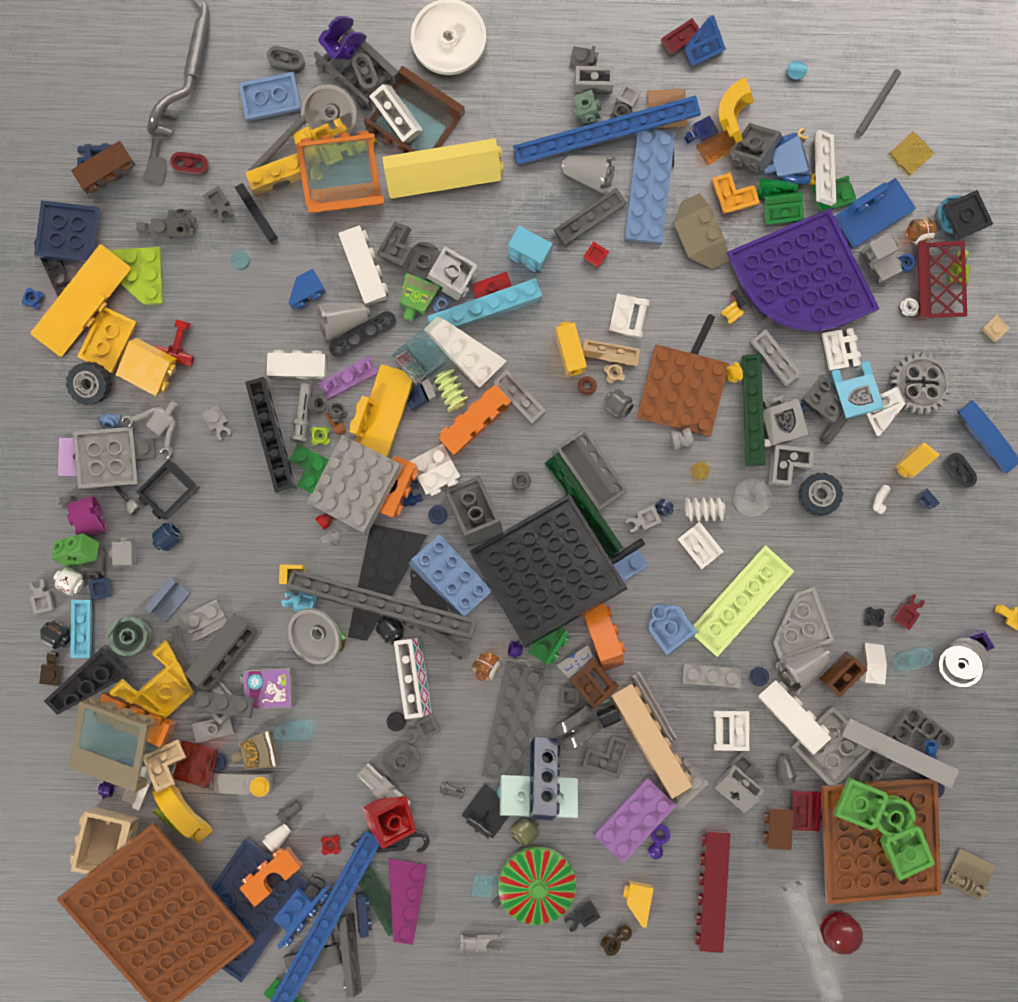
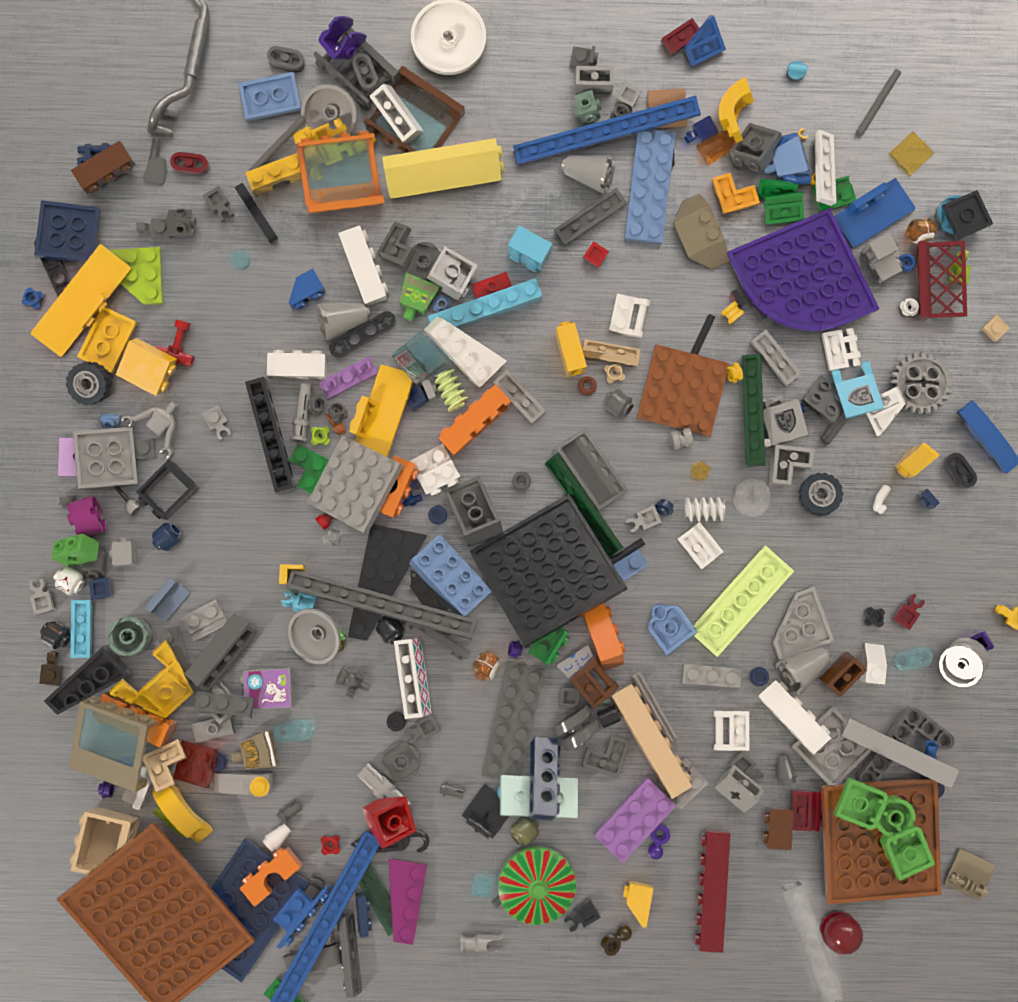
none -> dark grey piece [335,666,369,699]

